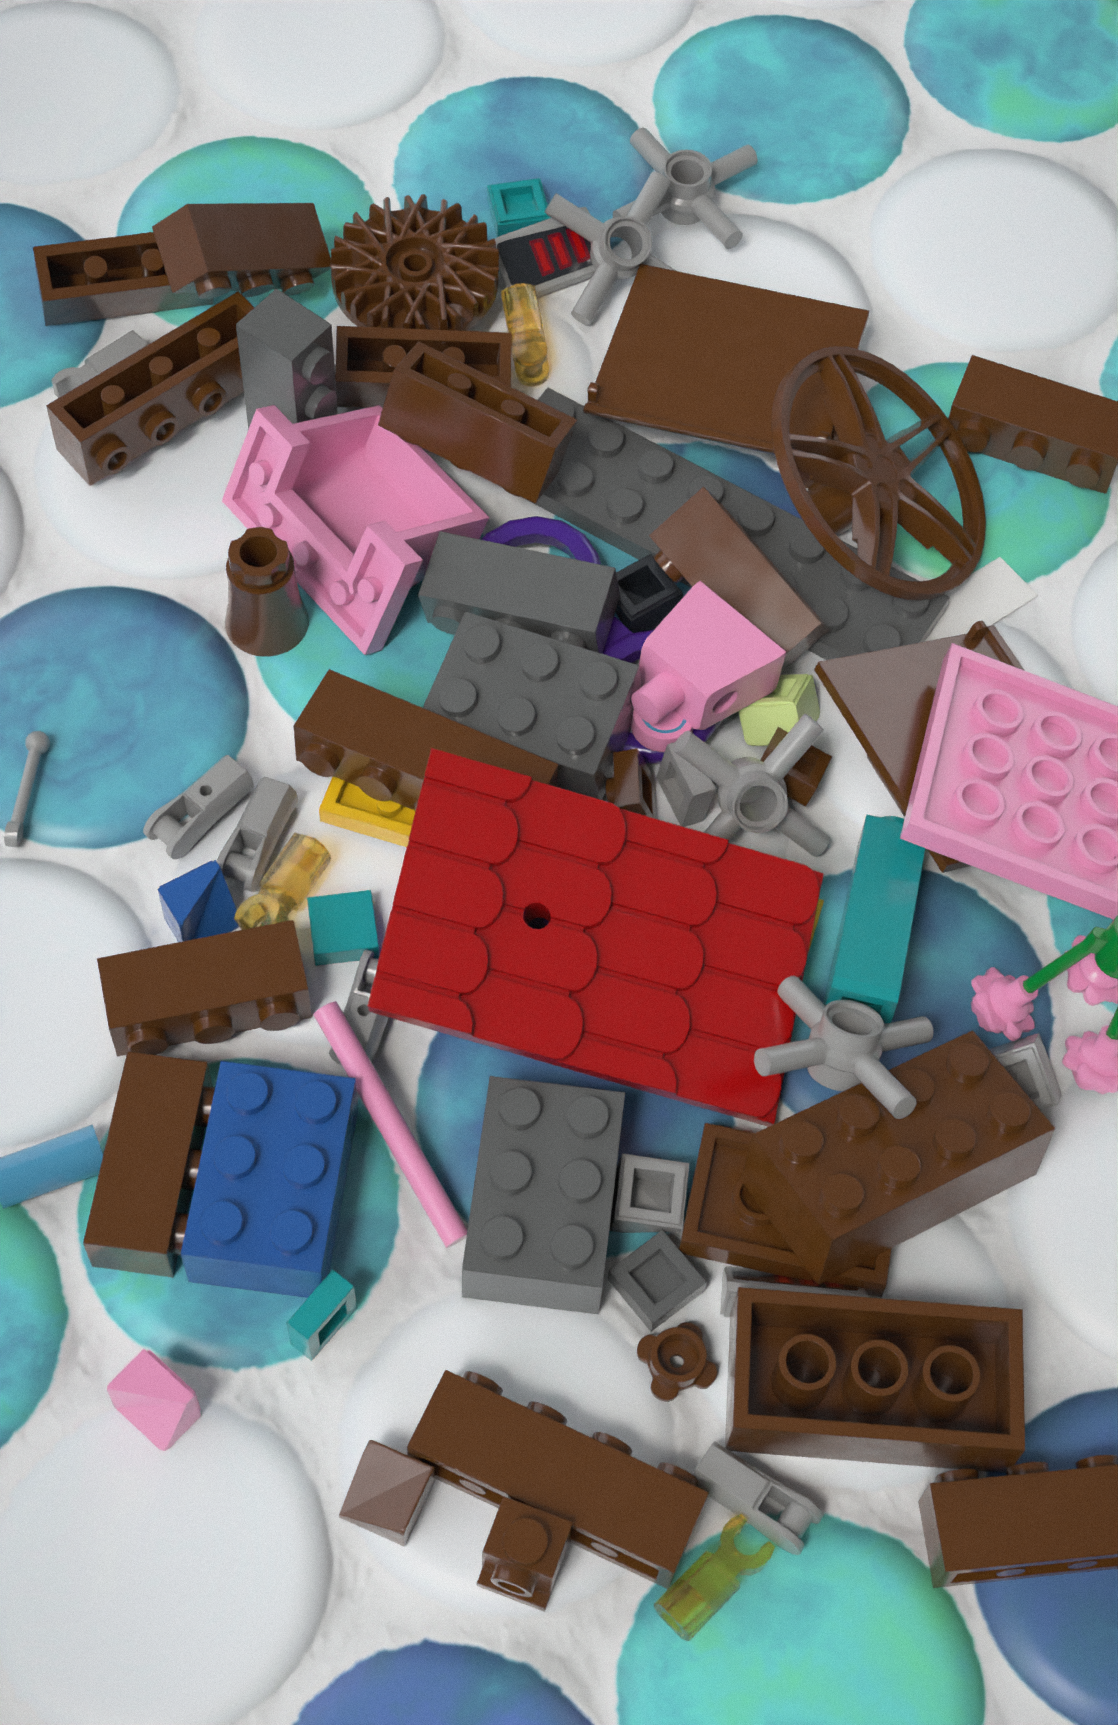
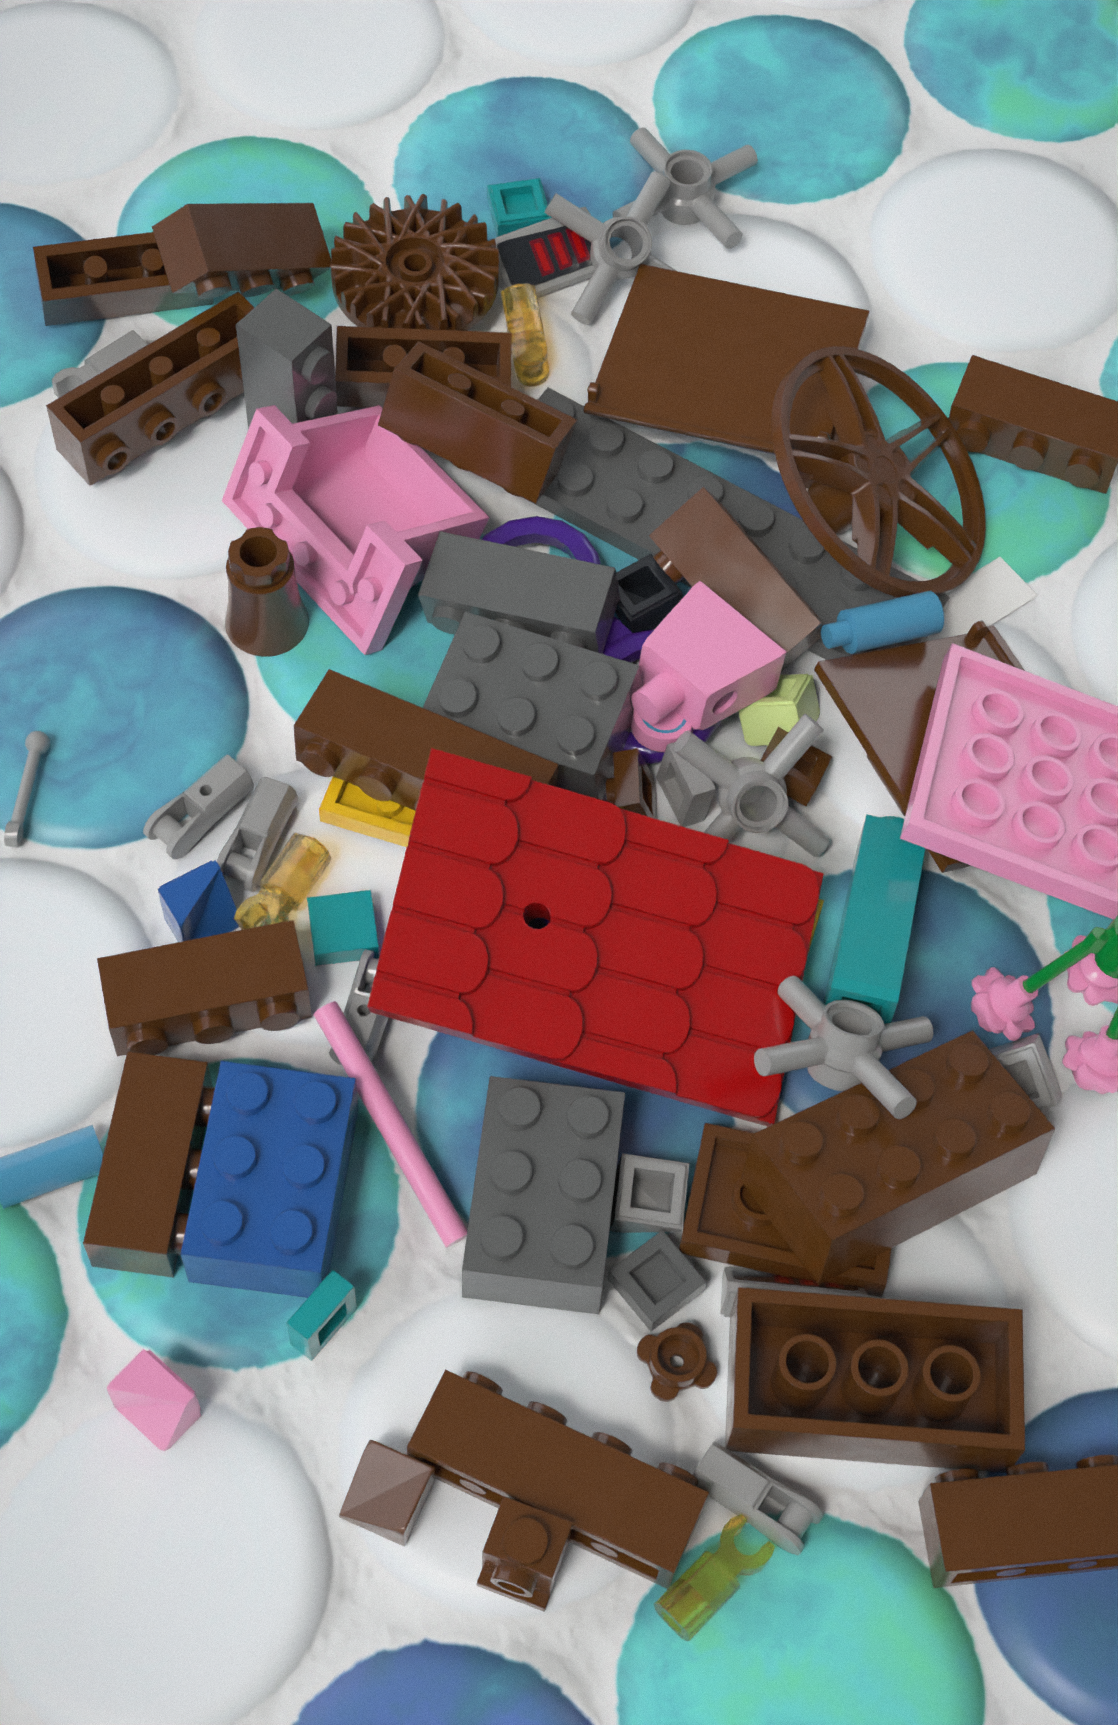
none -> dark azure cylinder [821,591,944,654]

